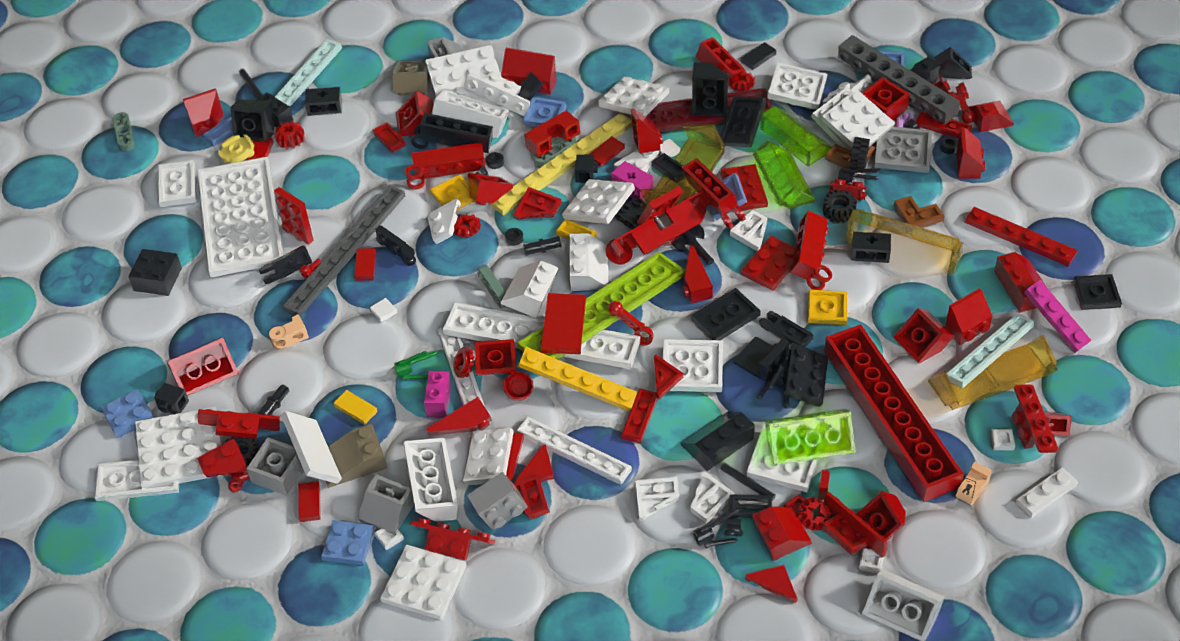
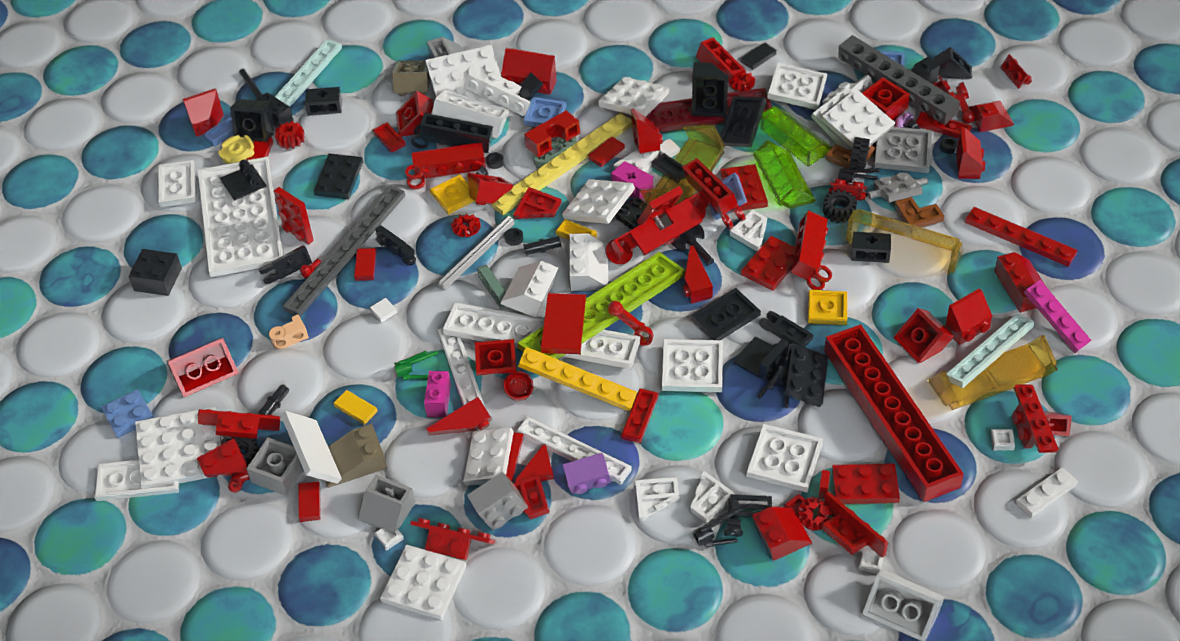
sand green beam [113,112,135,152] -> none
black brick [154,383,189,414] -> none
medium blue plate [321,520,374,566] -> none
white slope [404,438,458,522] -> none
white wing [427,198,461,244] -> none
red gear [453,347,475,378] -> none
black brick [575,155,598,183] -> none
red tile [654,355,684,400] -> none
black slope [681,411,755,471] -> none
black bar [720,462,776,501] -> none
red tile [746,565,798,603] -> none
clear neon green slope [765,409,856,465] -> none
red slope [856,491,906,550] -> none
light nougat leg [956,462,992,505] -> none
black tile [1073,274,1122,310] -> none
none -> black hinge [220,160,267,201]
none -> black plate [314,153,363,200]
none -> light grey axle [438,216,515,290]
none -> medium lavender brick [563,452,612,494]
none -> red plate [832,463,900,504]
none -> light grey plate [868,173,928,202]
none -> red hinge [1000,54,1032,89]

